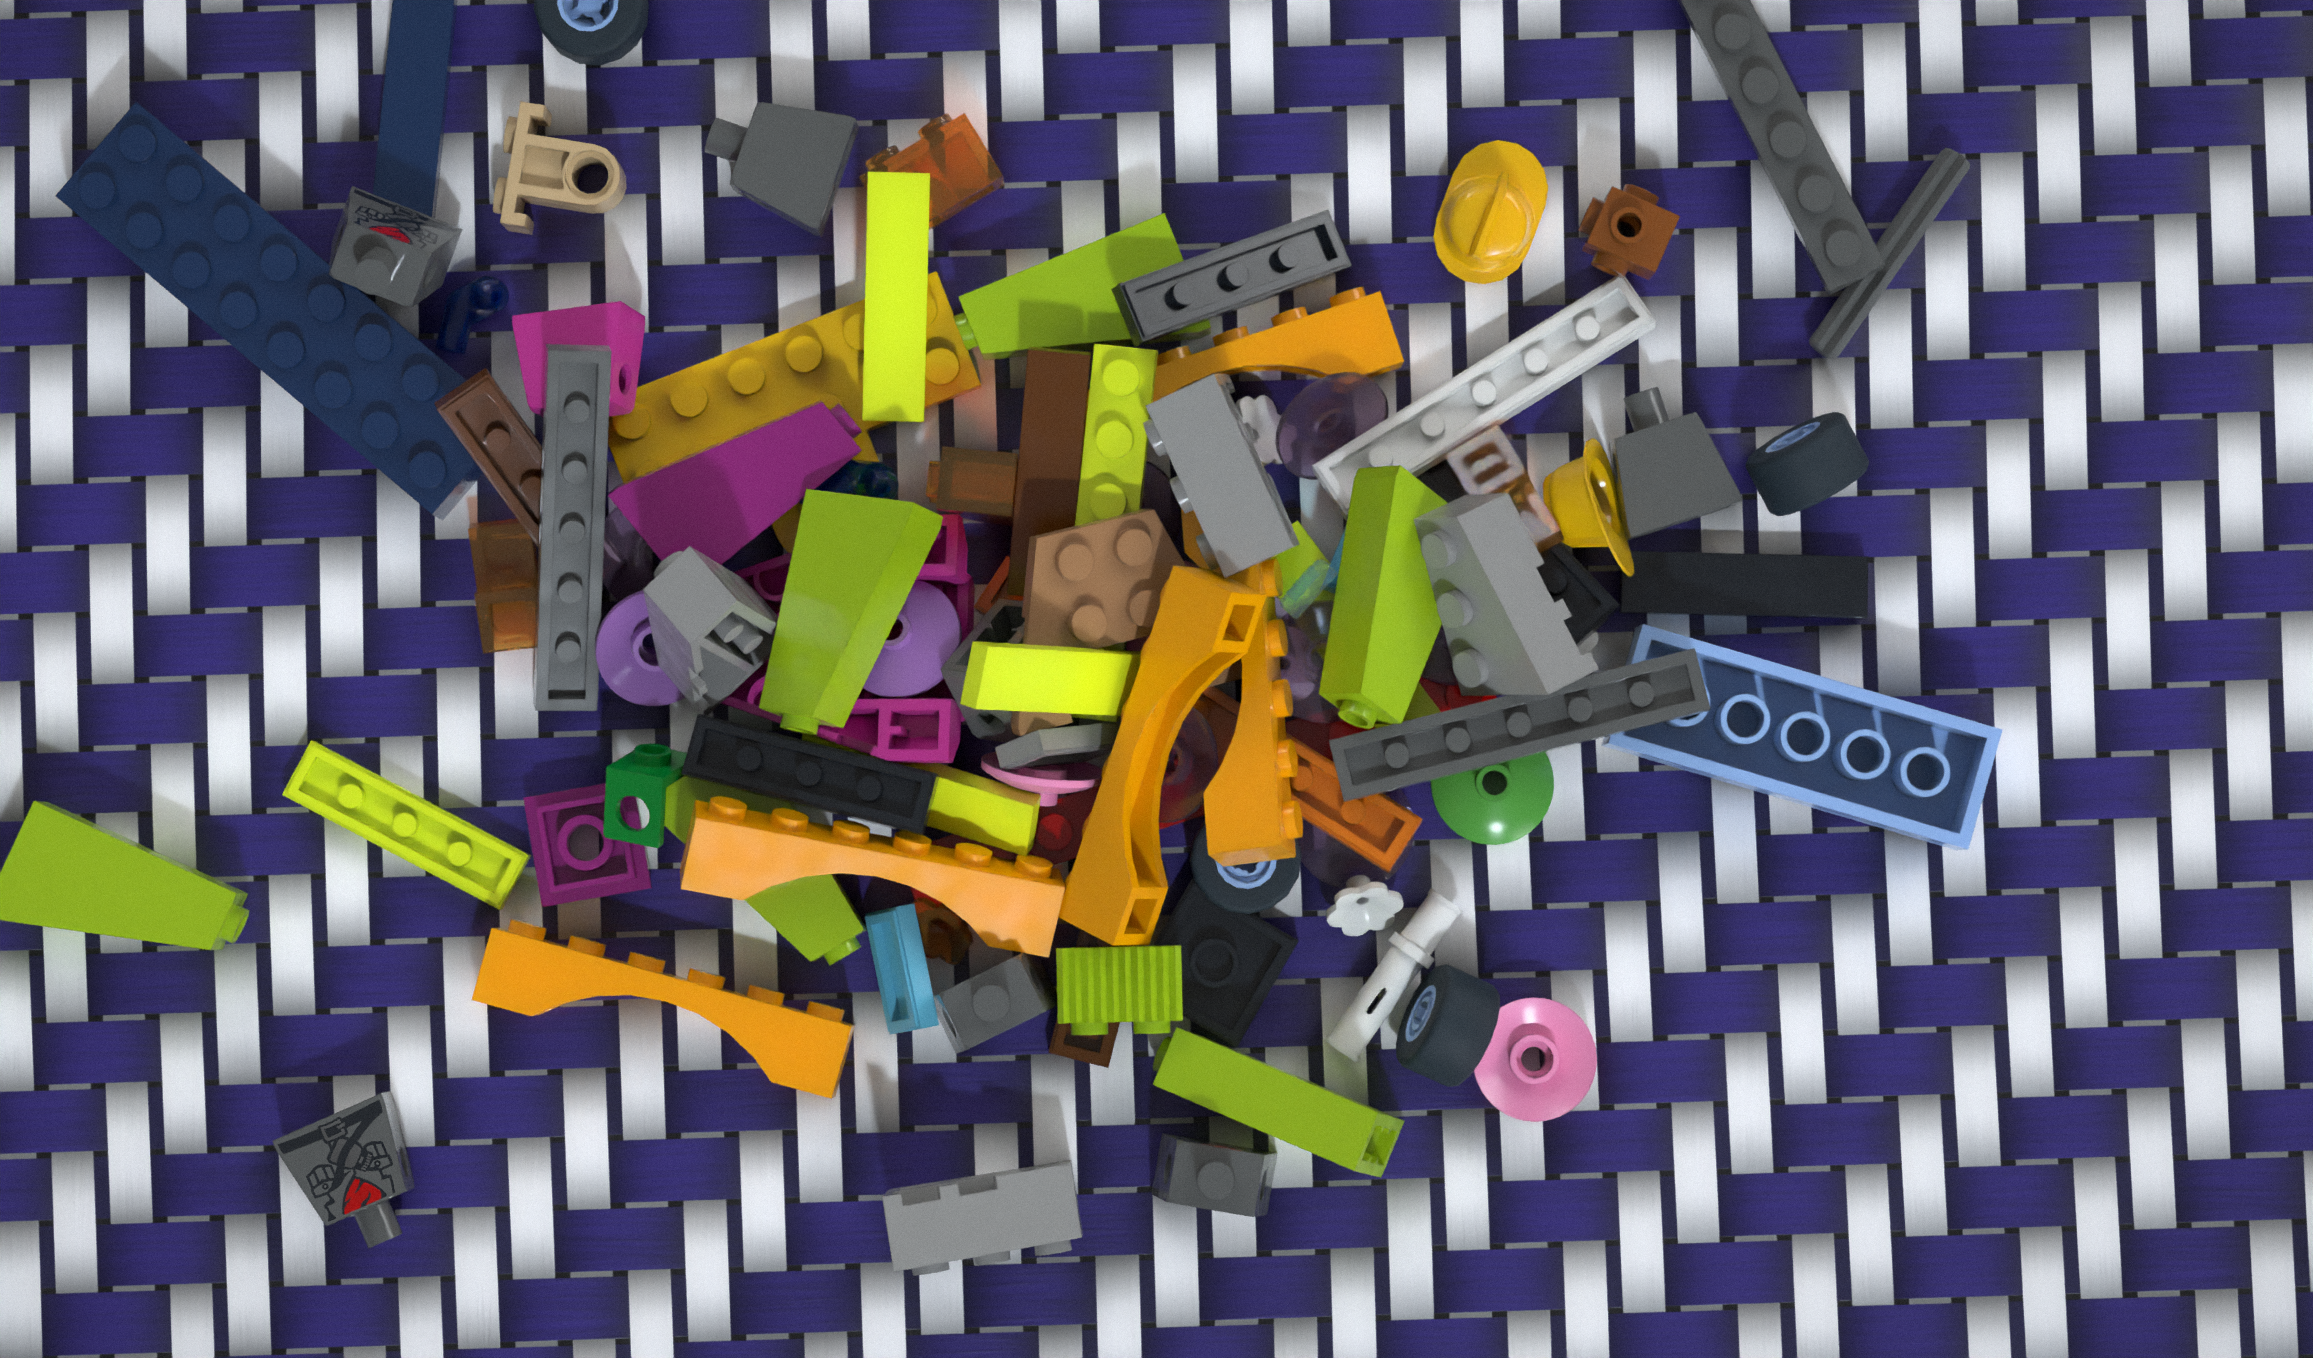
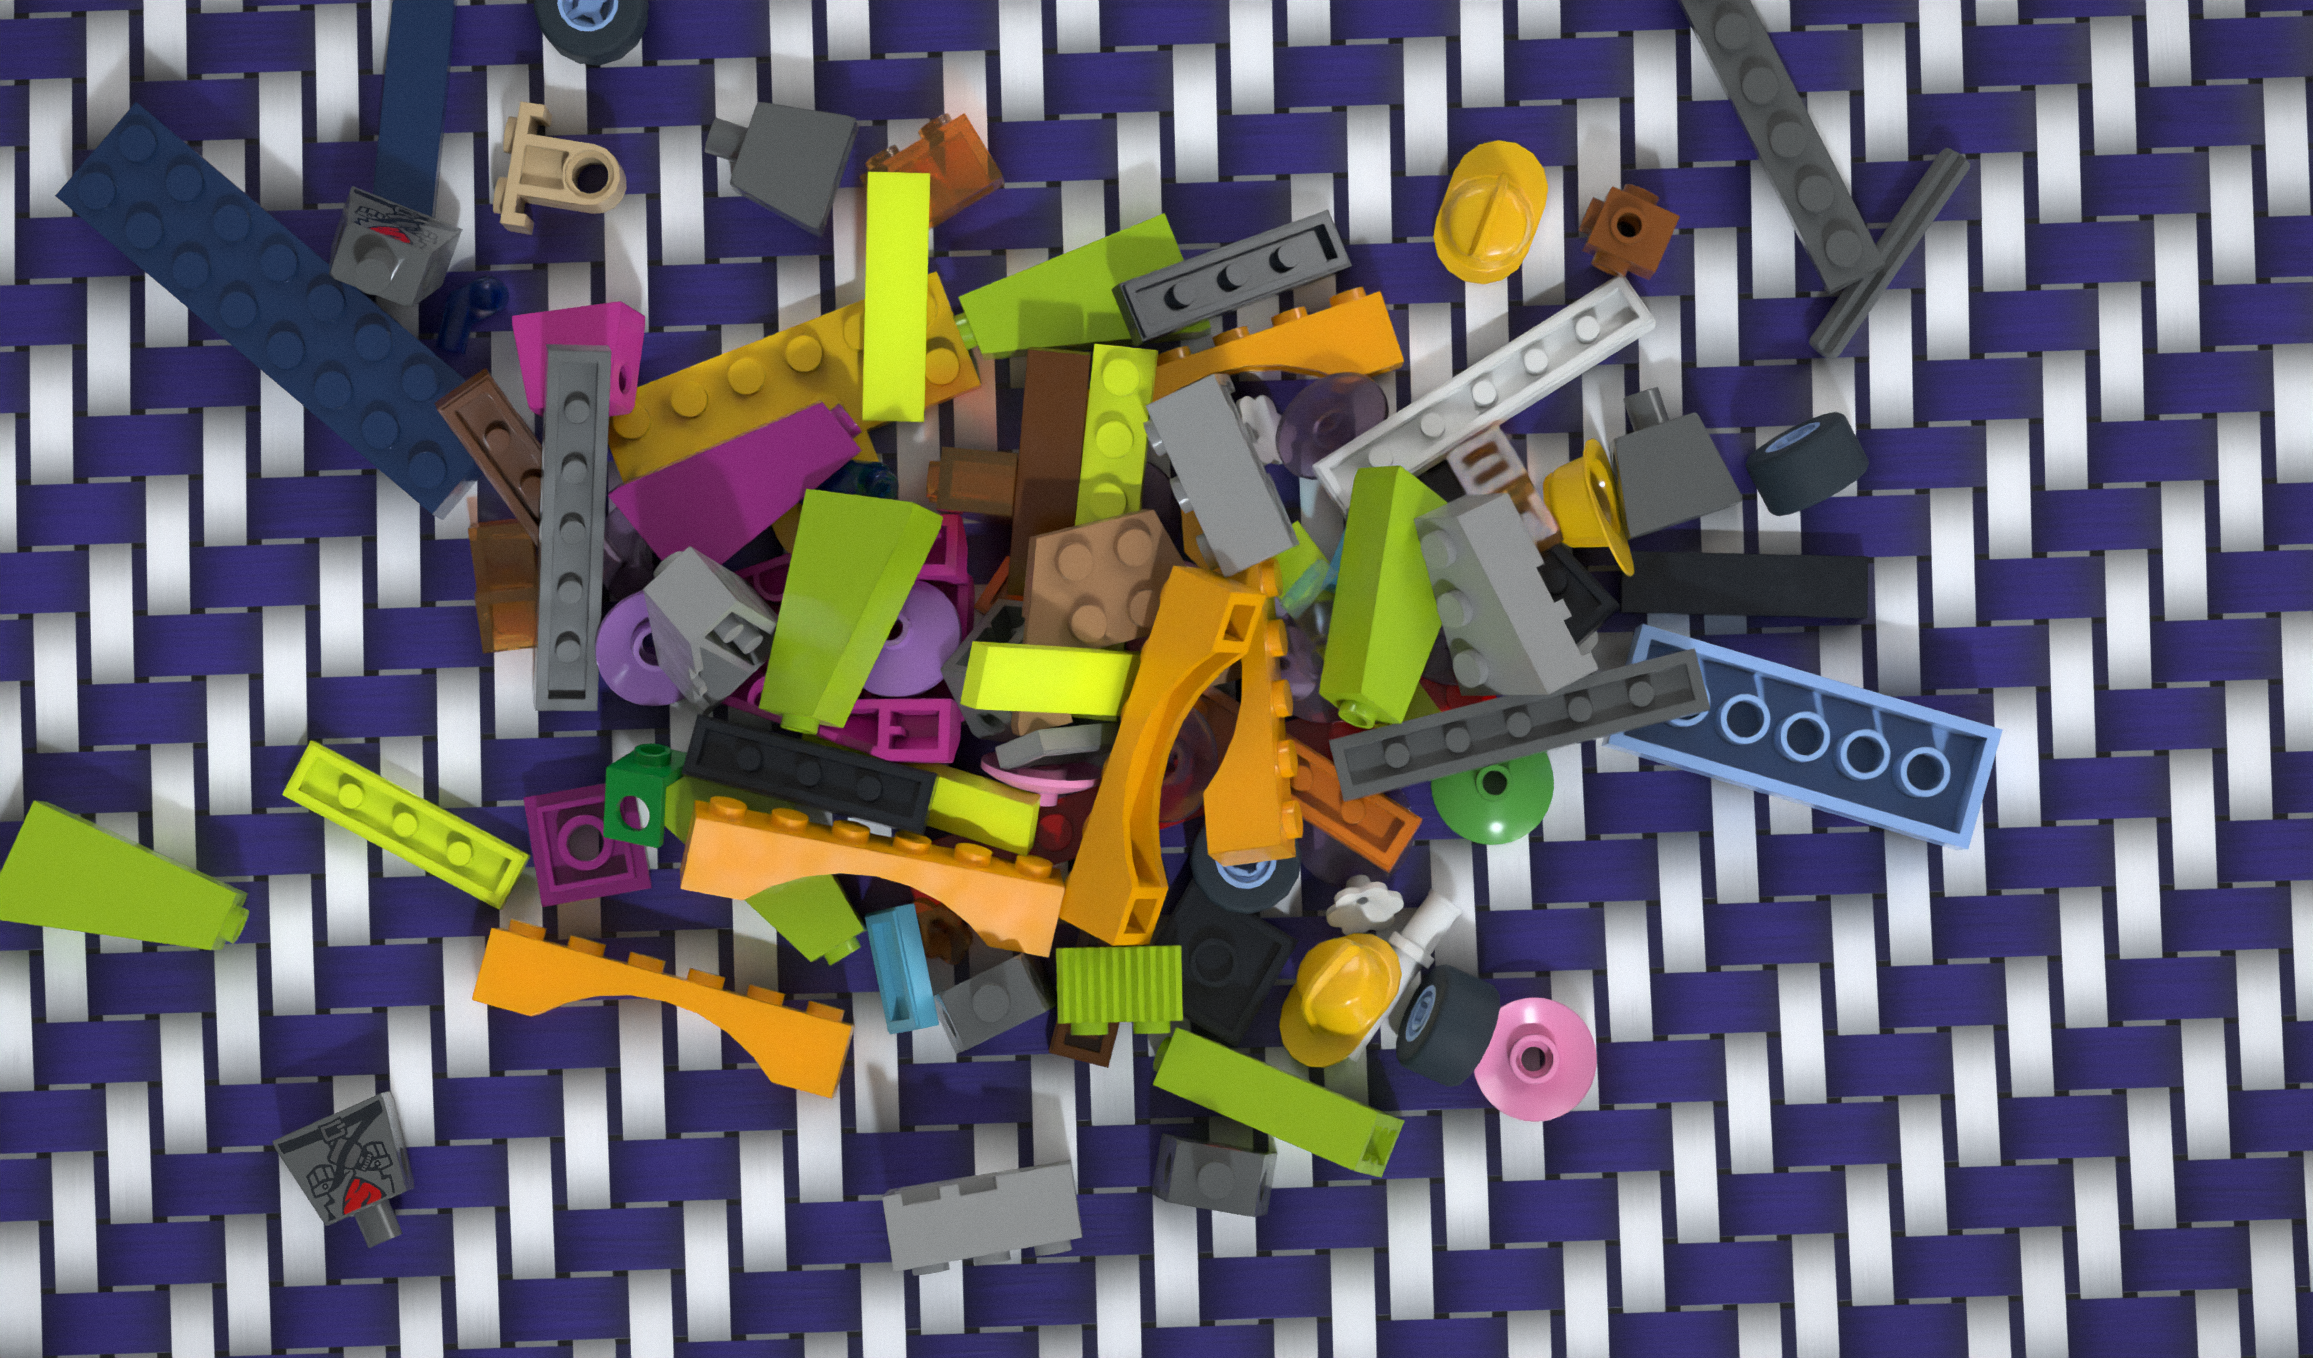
none -> yellow piece [1279,933,1402,1068]

